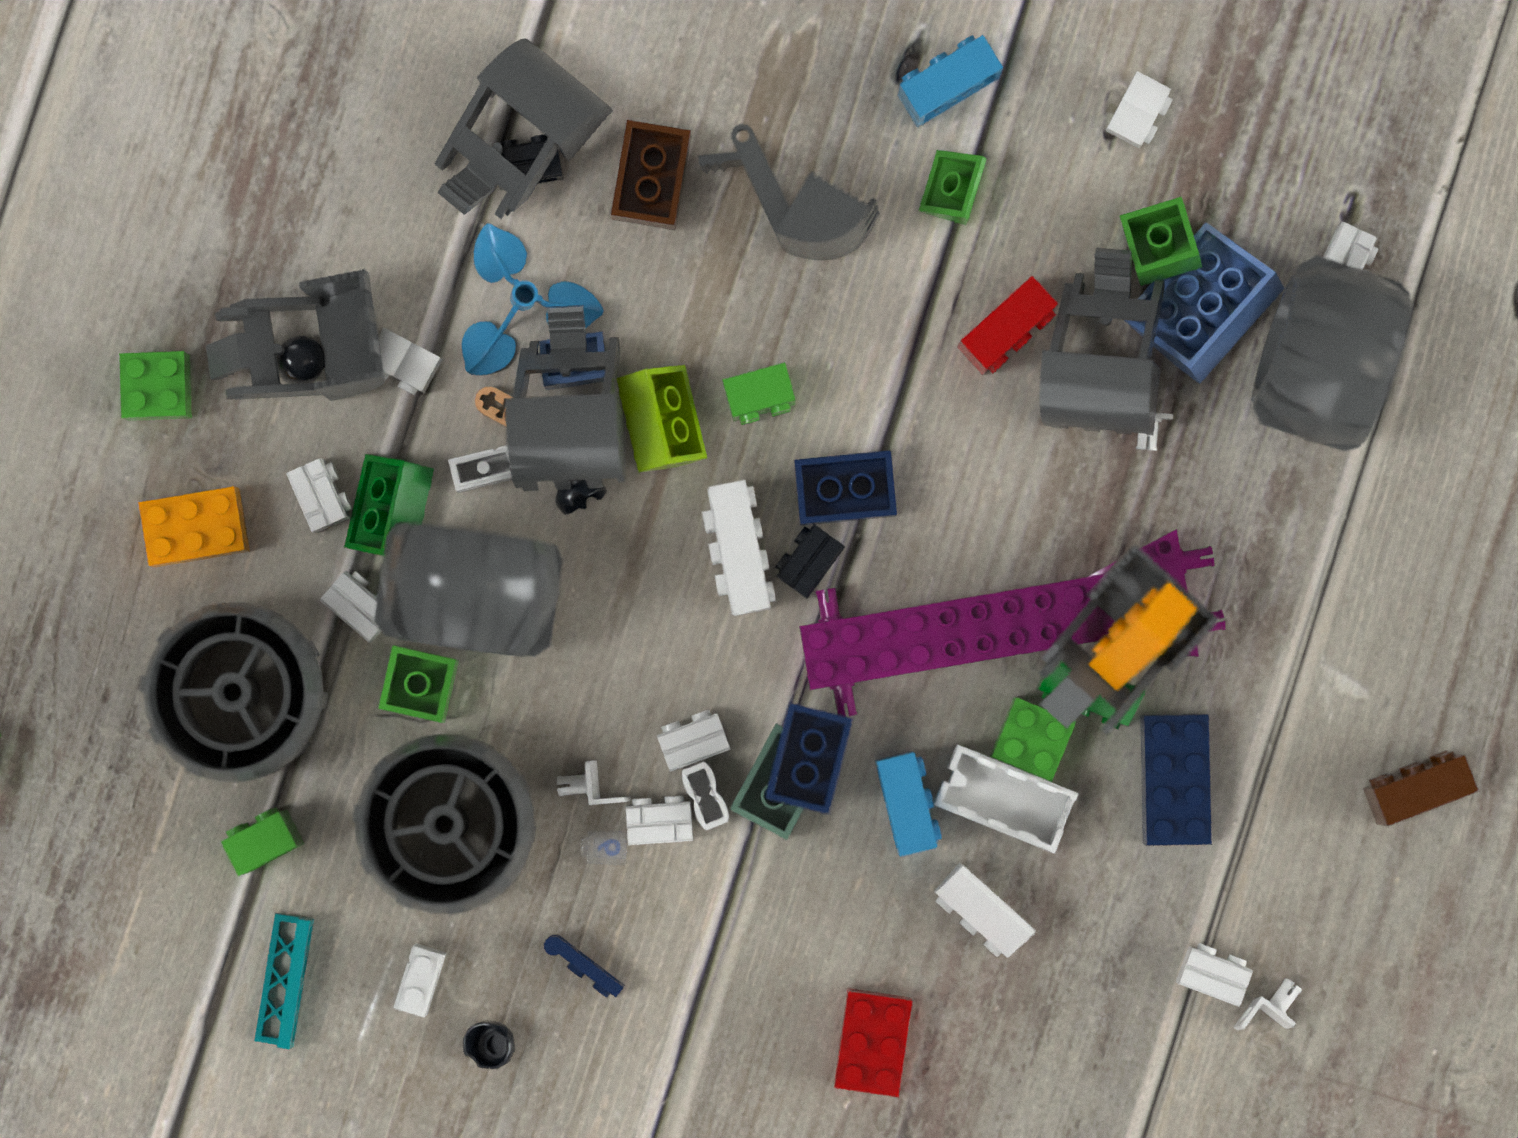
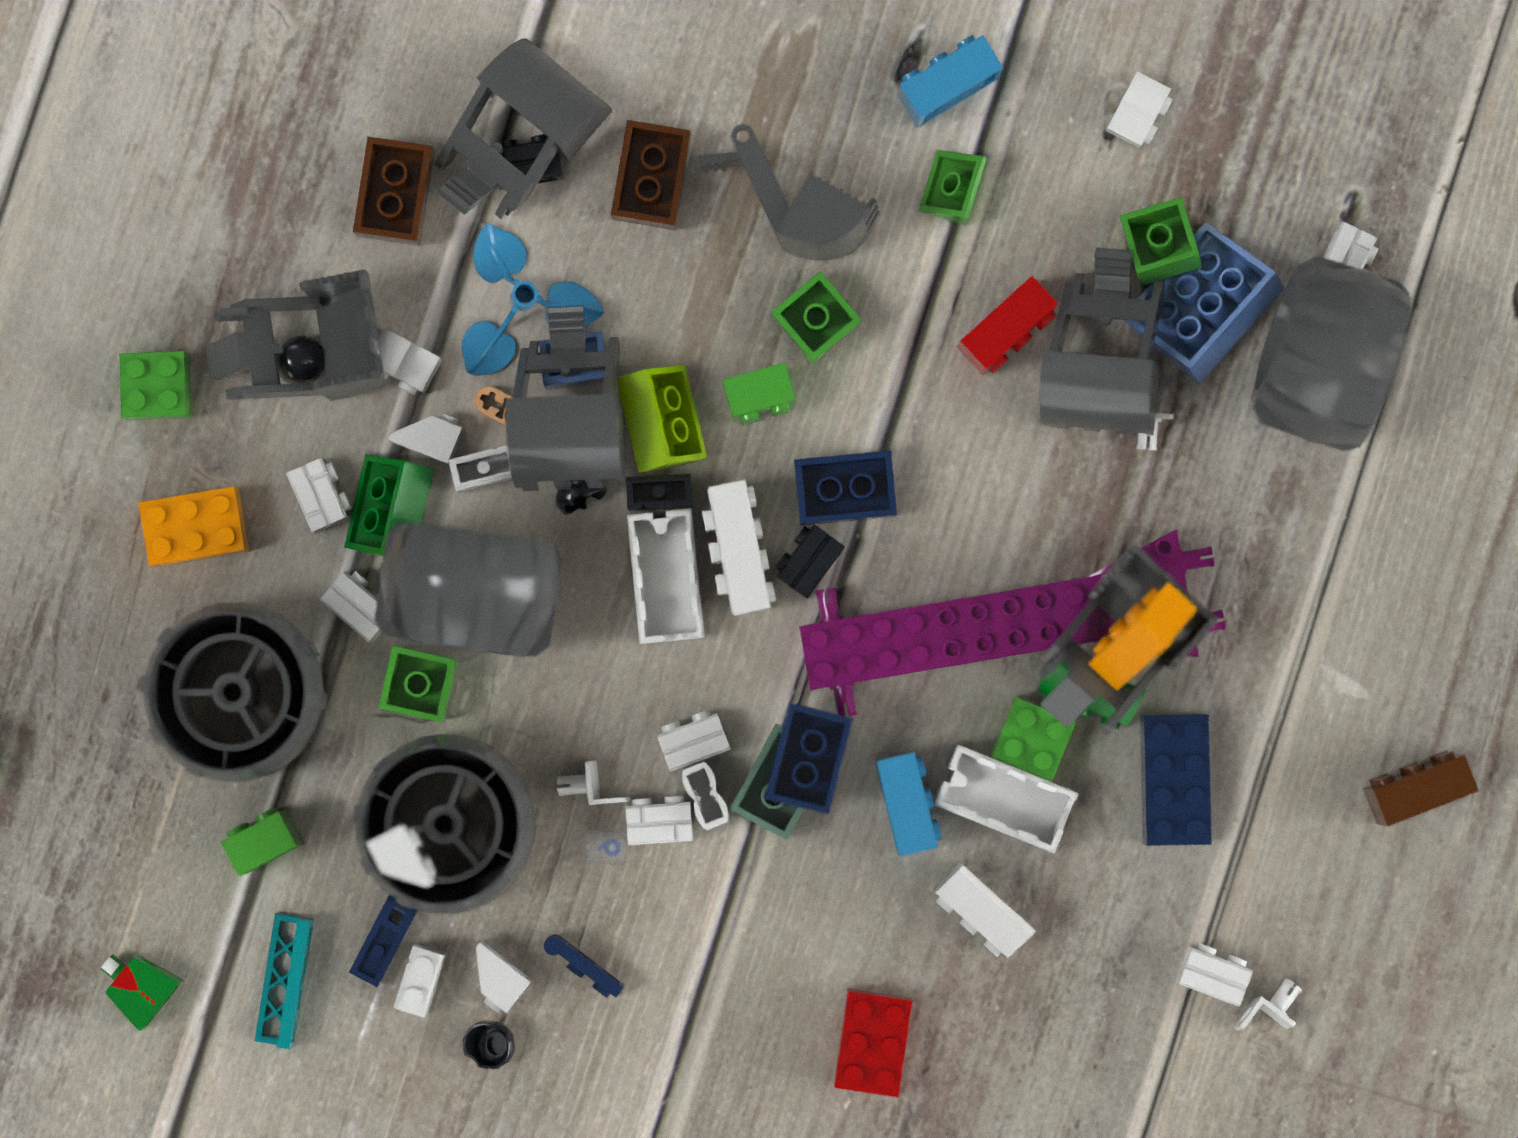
none -> green torso [100,954,184,1031]
none -> dark blue plate [349,895,418,987]
none -> reddish brown brick [353,136,435,246]
none -> white slope [366,824,437,887]
none -> white slope [388,413,464,465]
none -> white slope [476,940,532,1013]
none -> black brick [626,474,693,511]
none -> white piece [627,509,705,644]
none -> bright green brick [771,271,862,365]

